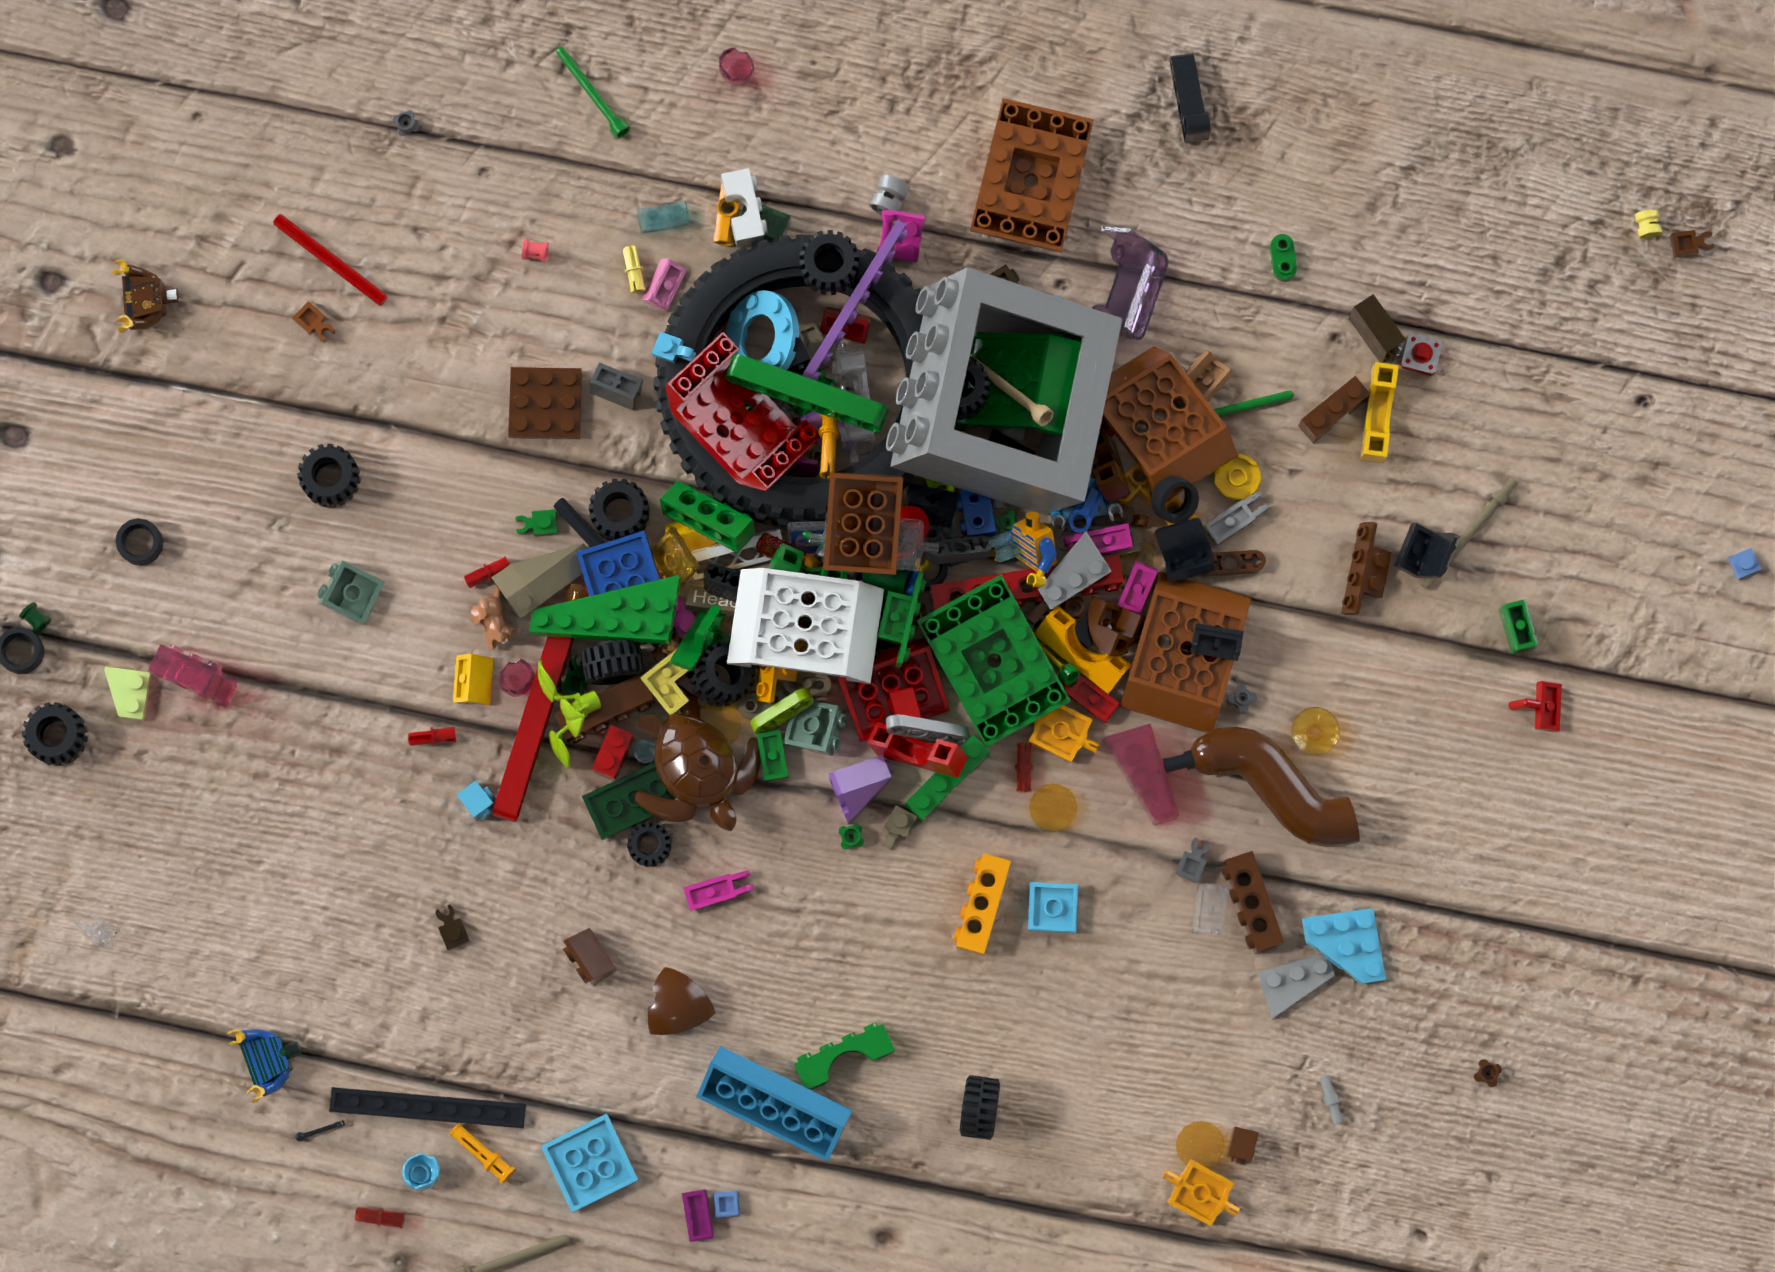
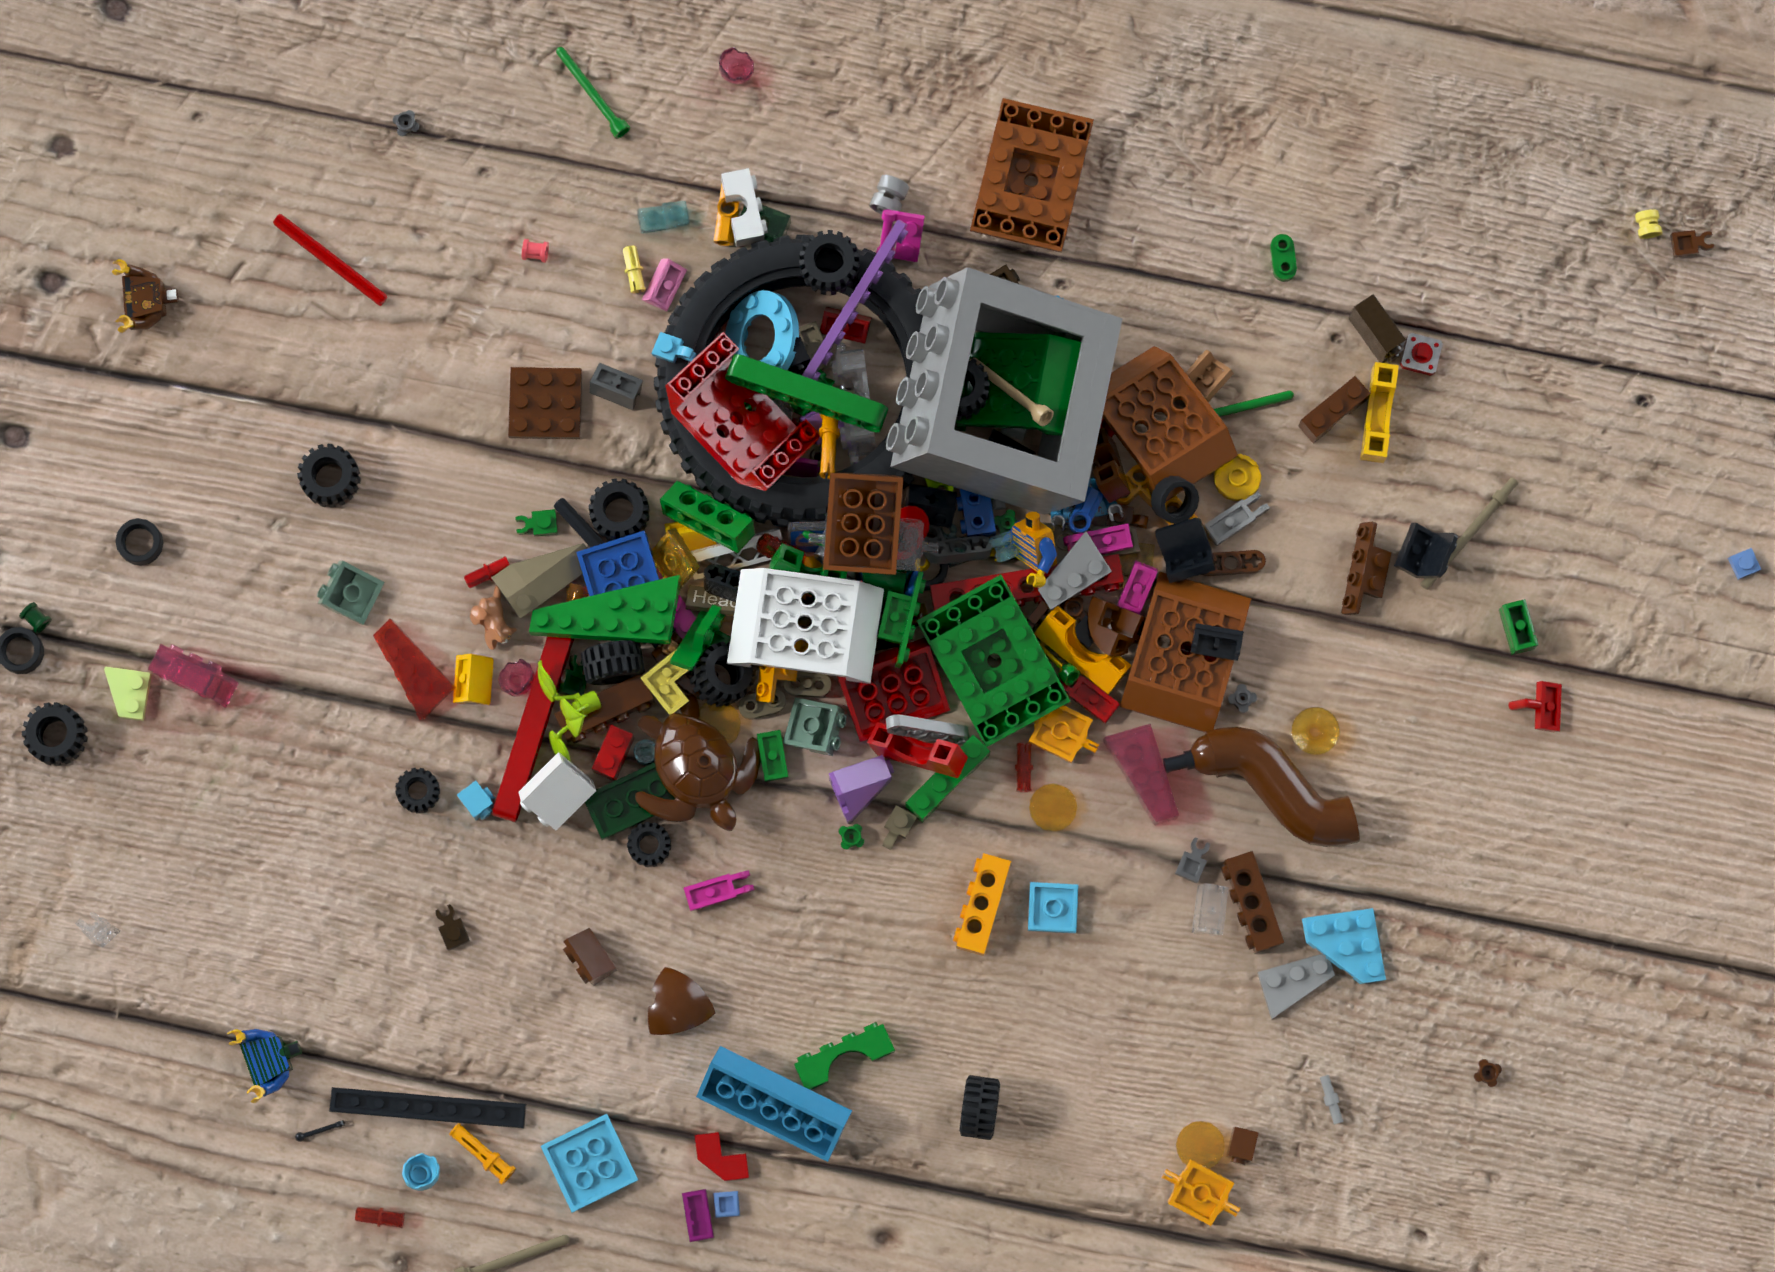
dark orange plate [292,301,336,343] -> none
red axle [408,727,456,747] -> none
lime beam [750,688,814,735] -> none
red slope [889,686,921,718] -> none
clear purple windscreen [1092,226,1168,340] -> none
black beam [1169,53,1211,144] -> none
none -> clear red wing [373,619,456,721]
none -> black tyre [395,768,440,813]
none -> white brick [519,752,596,830]
none -> red tile [695,1132,749,1181]

